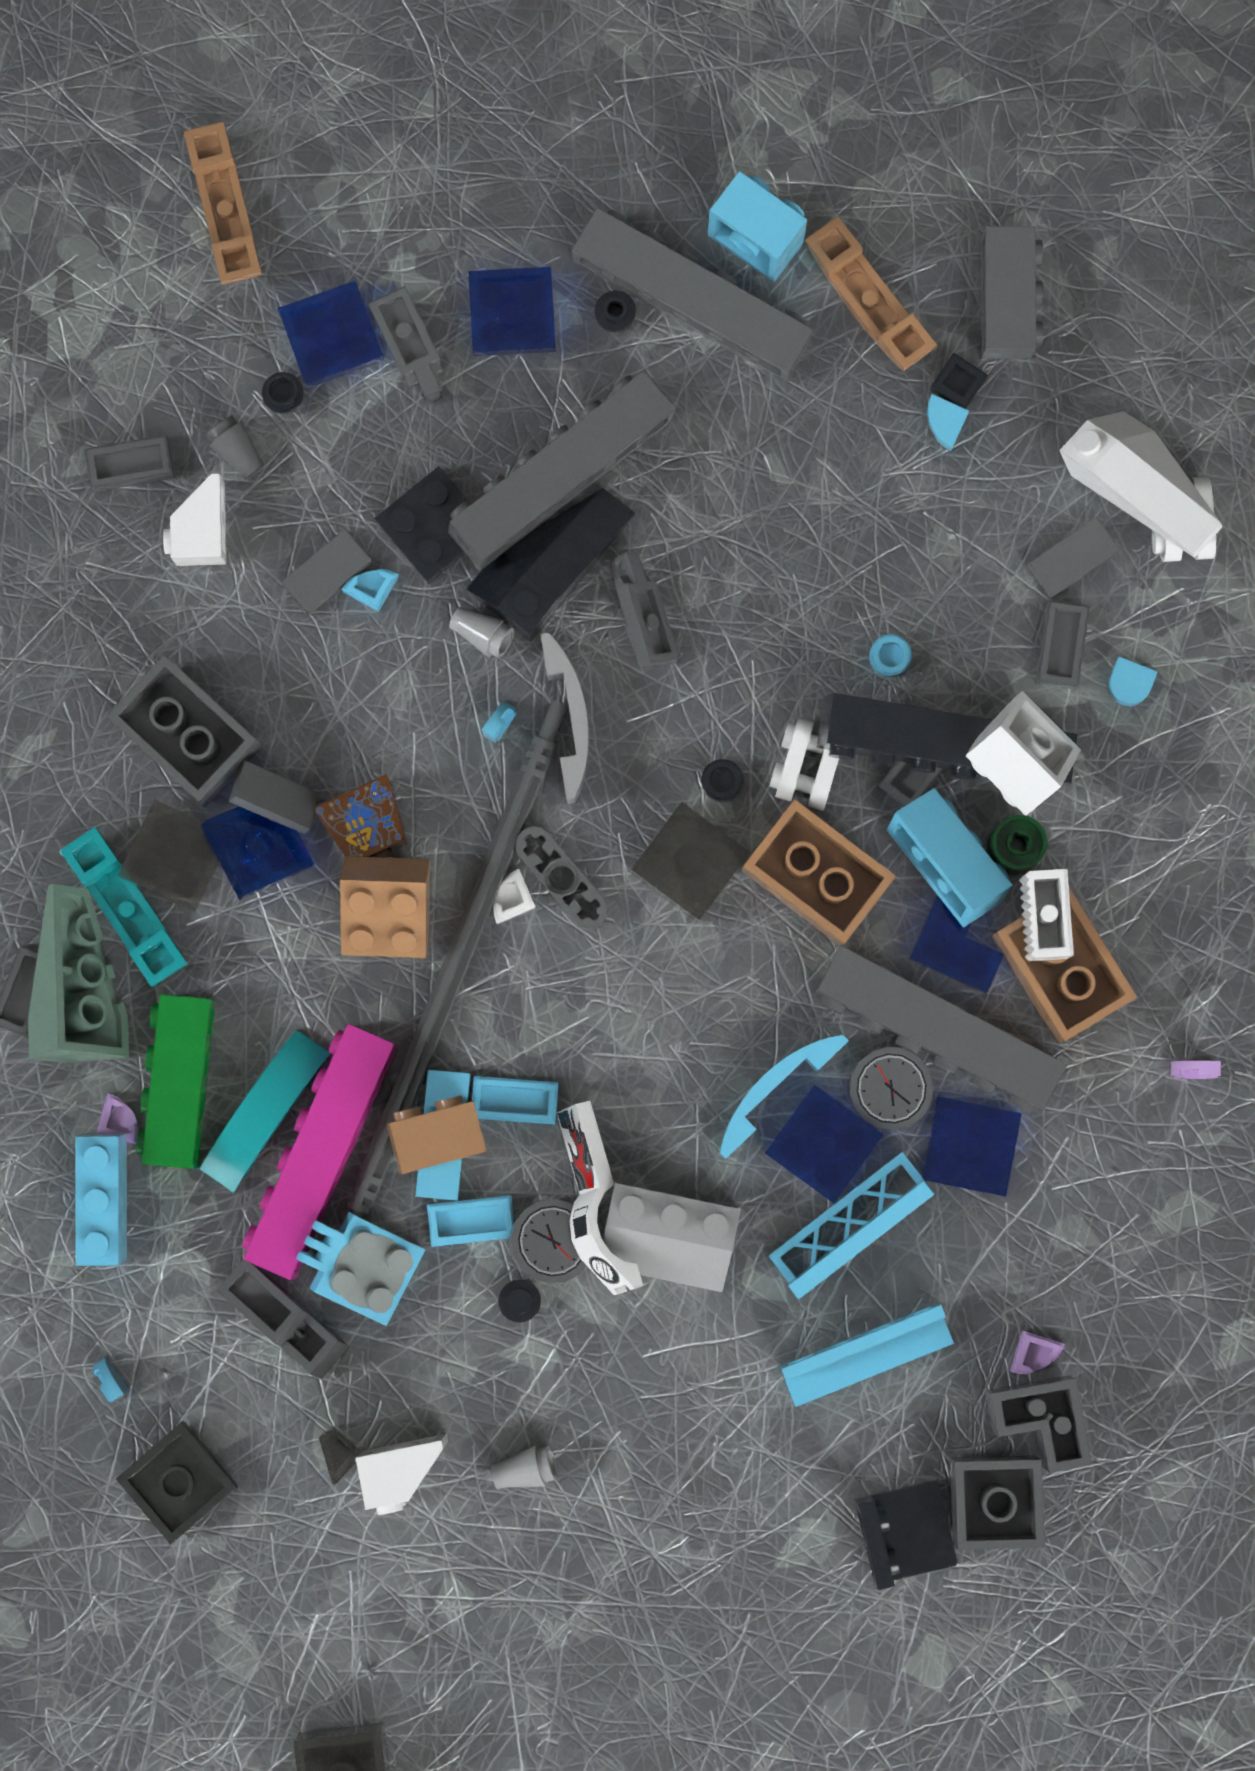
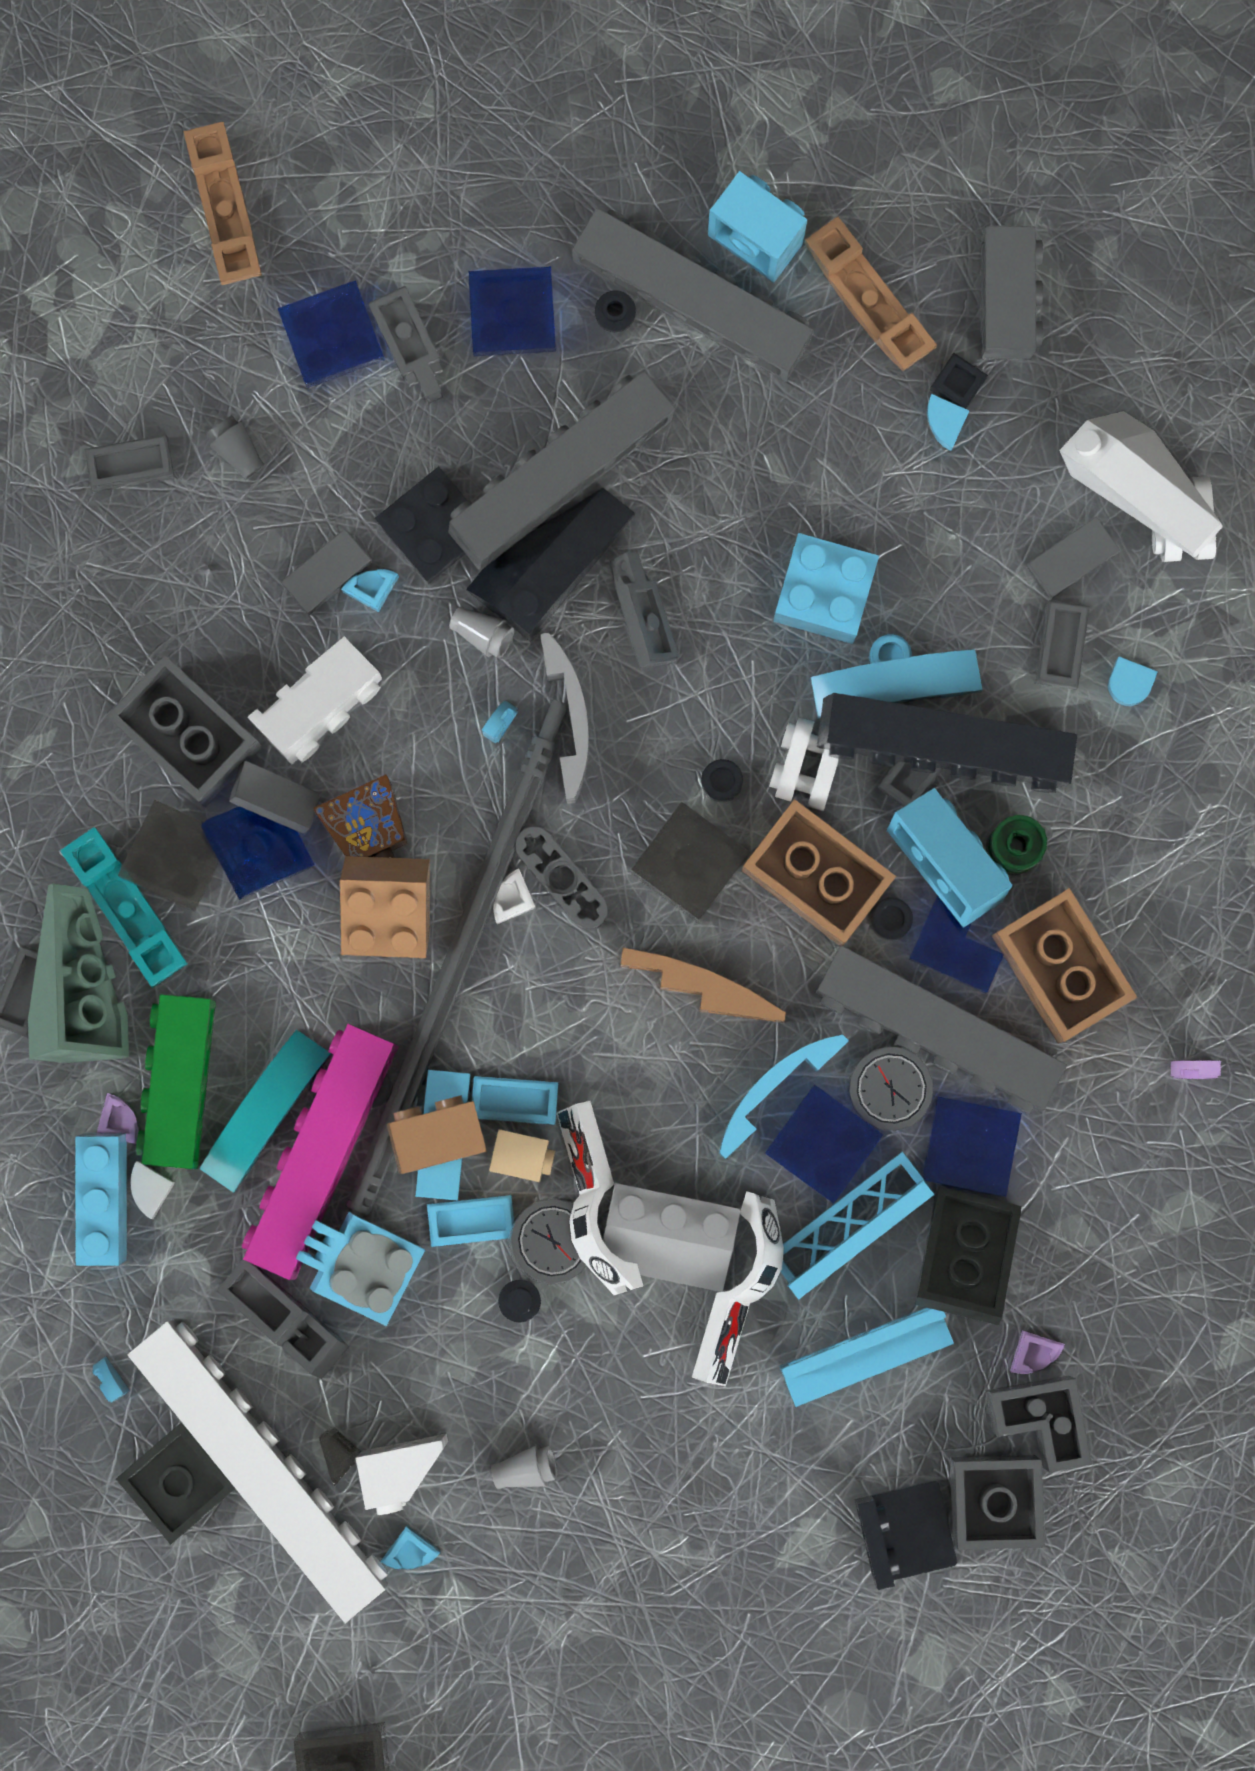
white slope [163,474,227,566] -> none
black plate [262,372,304,414] -> none
white slope [966,691,1081,816] -> none
white brick [1019,869,1074,961] -> none
none -> white brick [127,1320,389,1623]
none -> white tile [130,1161,175,1219]
none -> white wedge [248,636,382,765]
none -> medium azure tile [380,1525,441,1569]
none -> tan brick [489,1129,555,1182]
none -> medium nougat slope [620,948,786,1023]
none -> white piece [692,1191,784,1386]
none -> medium azure brick [773,533,879,644]
none -> medium azure slope [811,650,982,719]
none -> black tile [870,898,913,941]
none -> pearl dark grey plate [914,1186,1022,1325]

